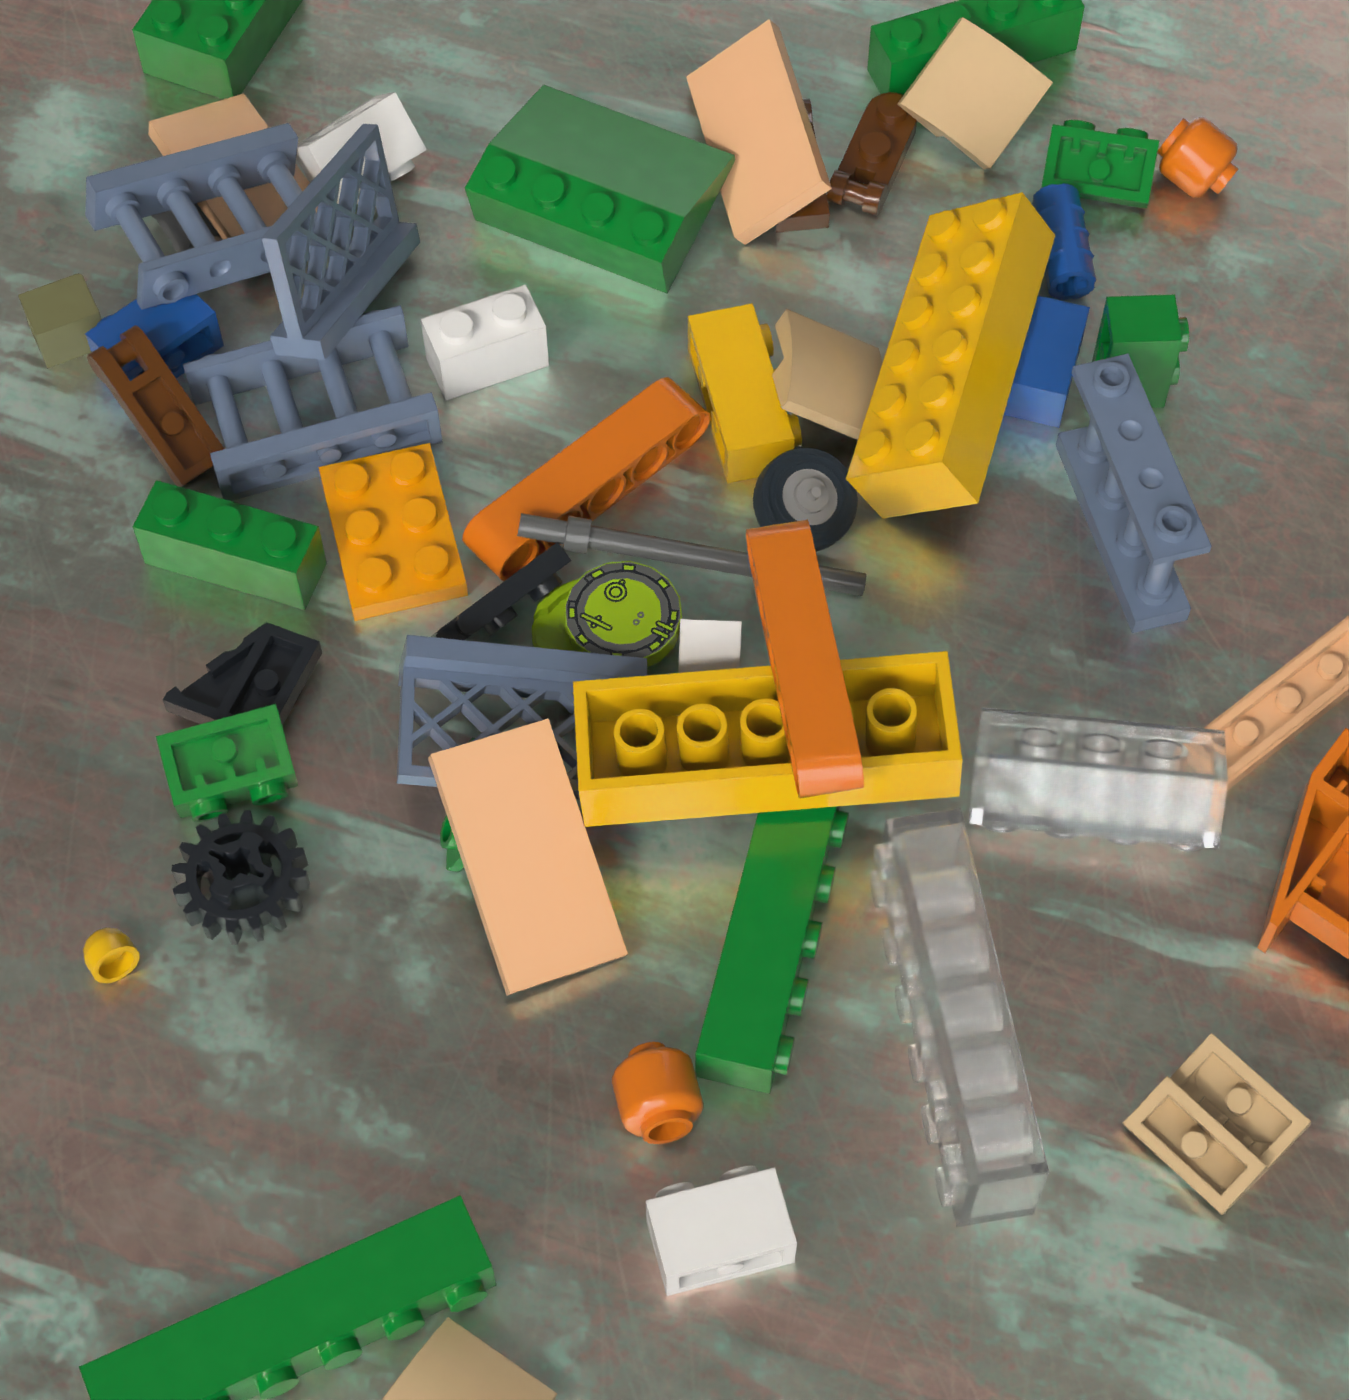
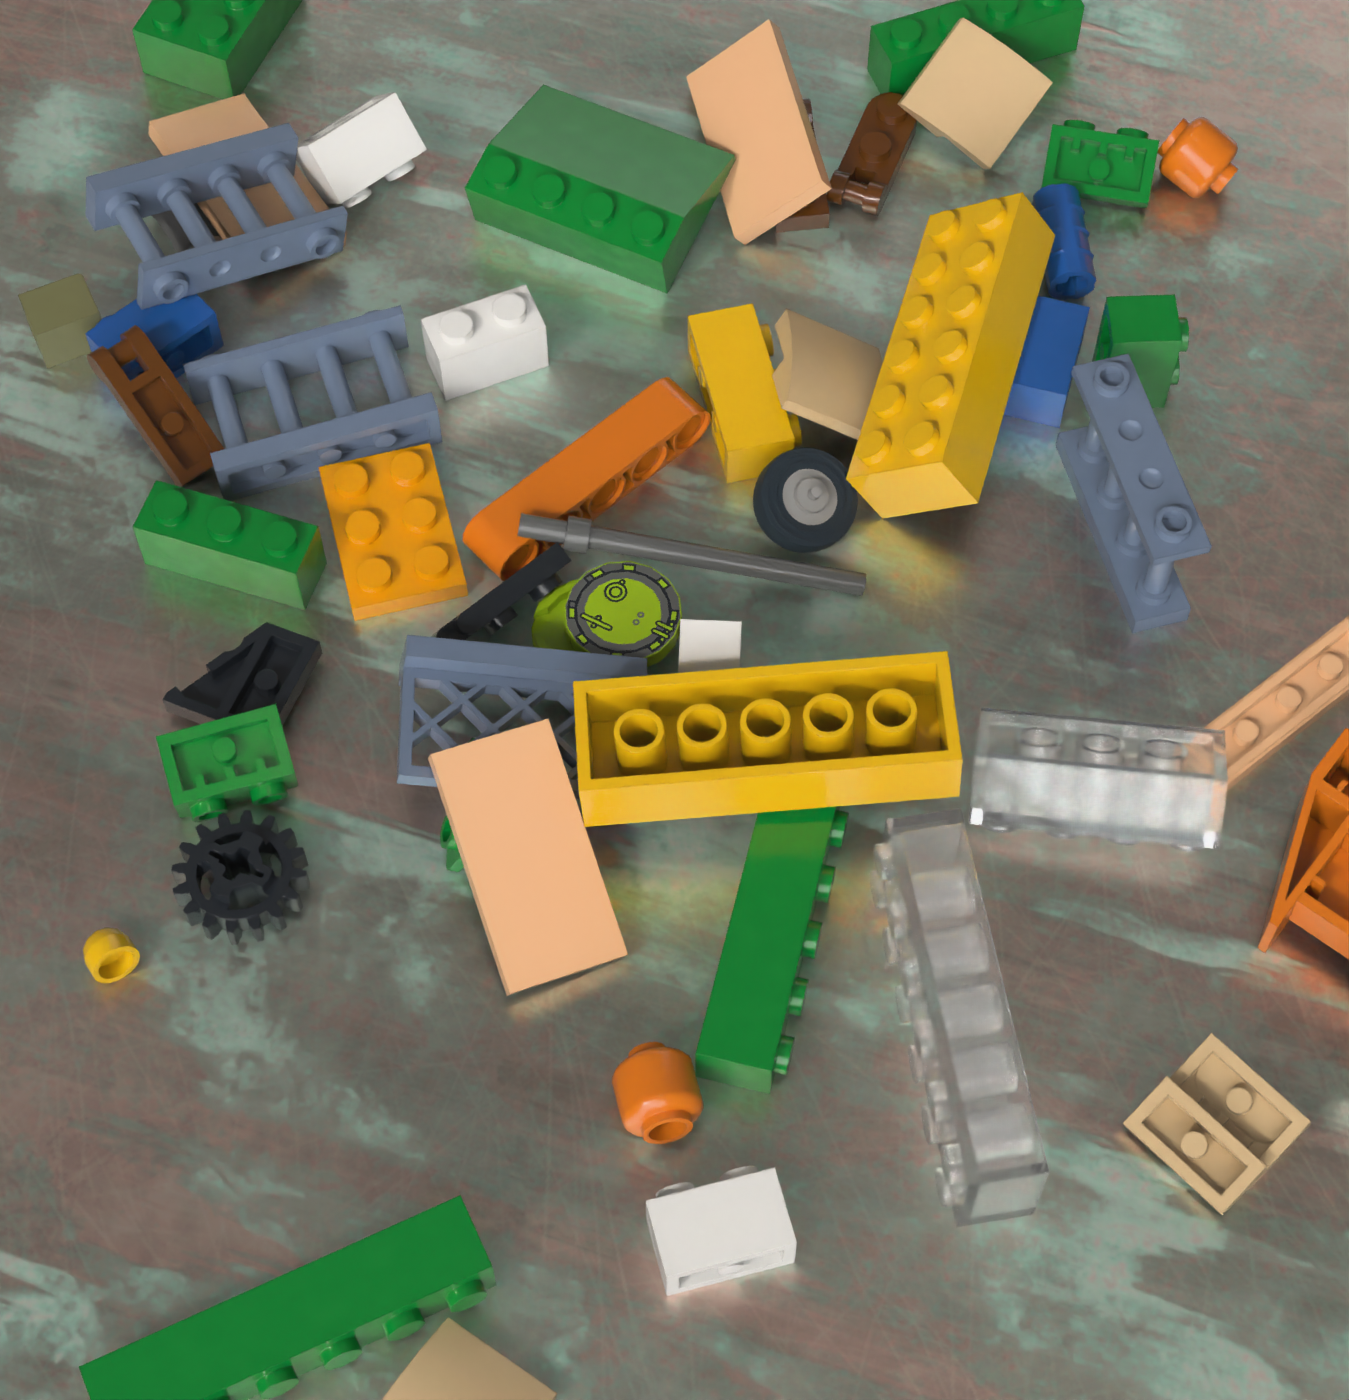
sand blue fence [262,124,420,360] -> none
orange beam [746,519,864,799] -> none

